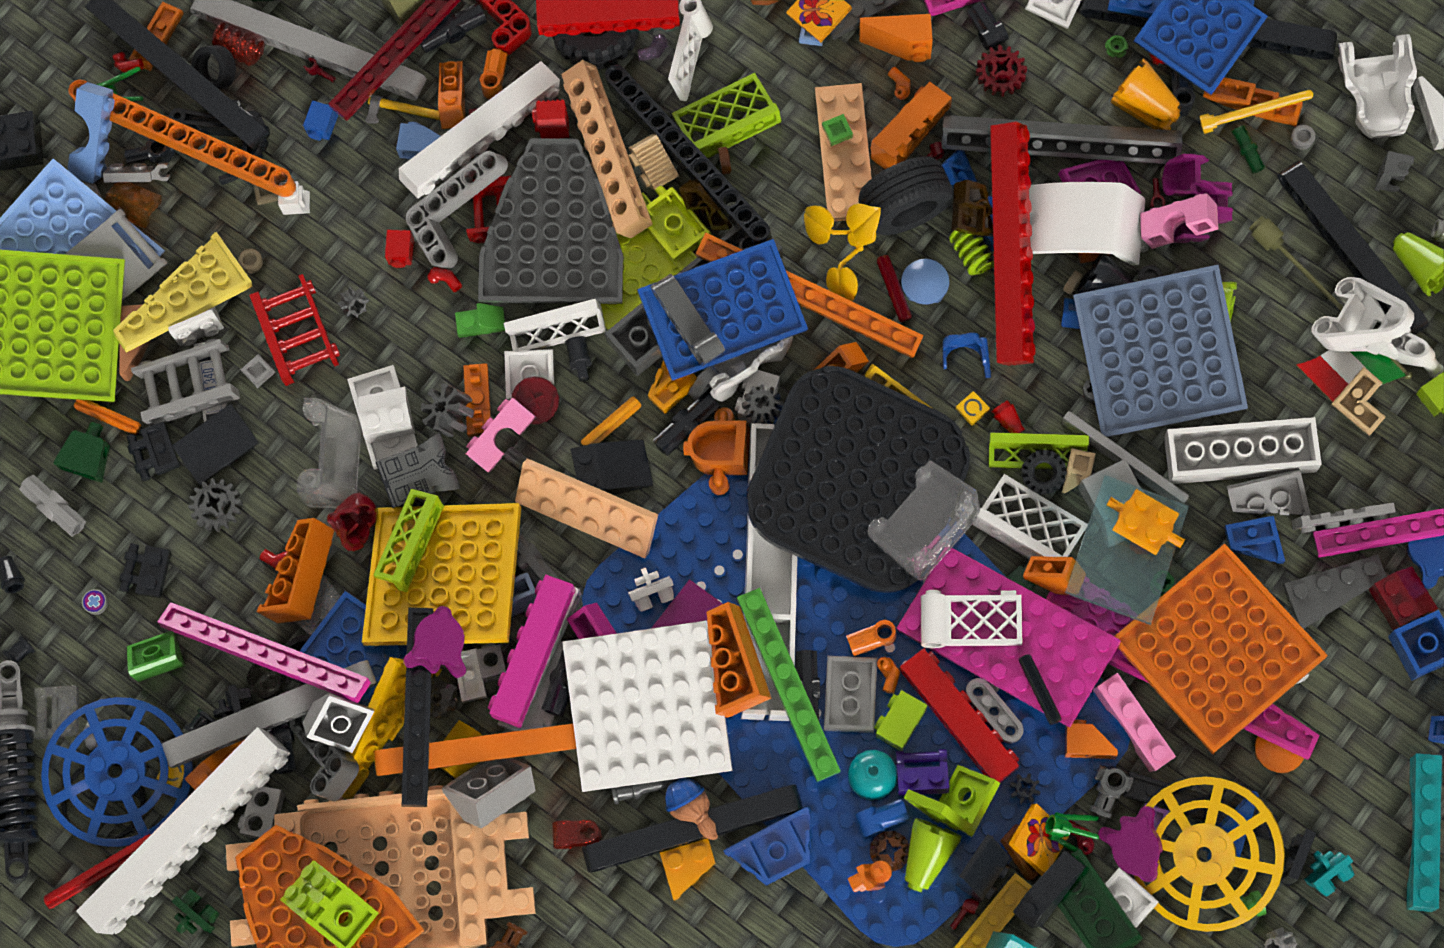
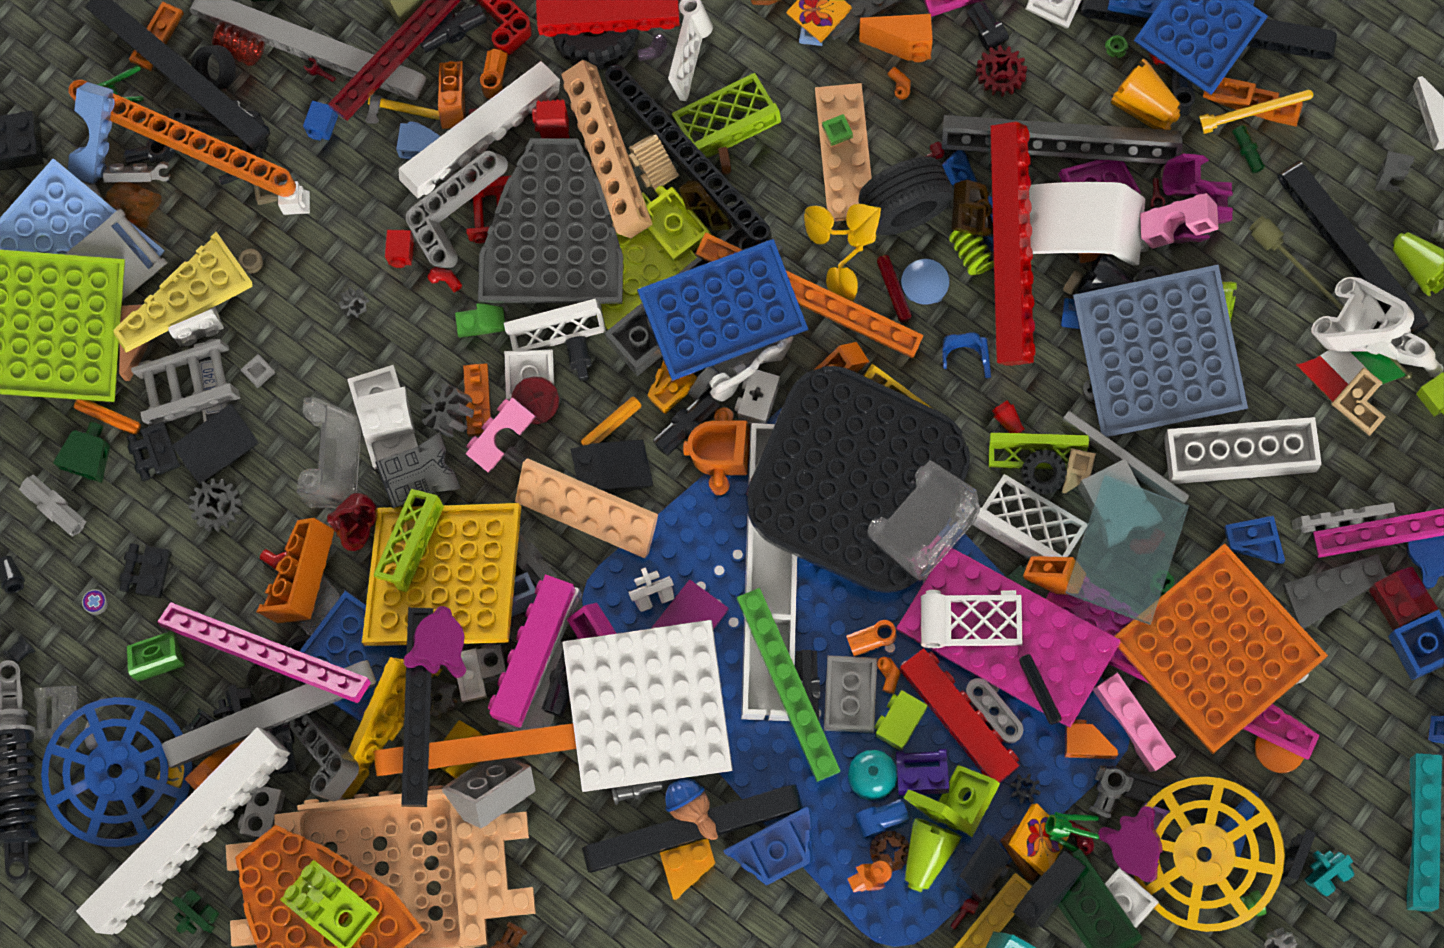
red axle [44,834,151,909] -> none
red arm [113,52,144,73] -> none
red fence [249,274,340,386] -> none
light grey slope [303,693,374,753] -> none
clear red piece [552,820,602,849] -> none
dark grey beam [650,274,725,366] -> none
orange wedge [707,602,772,718] -> none
dark grey gear [742,384,783,424] -> none
orange wedge [870,82,952,169] -> none
yellow tile [955,391,990,426] -> none
light orange plate [1106,489,1185,555] -> none
light grey wing [1226,469,1311,517] -> none
light grey tile [1290,125,1315,150] -> none
white animal [1338,34,1417,138] -> none

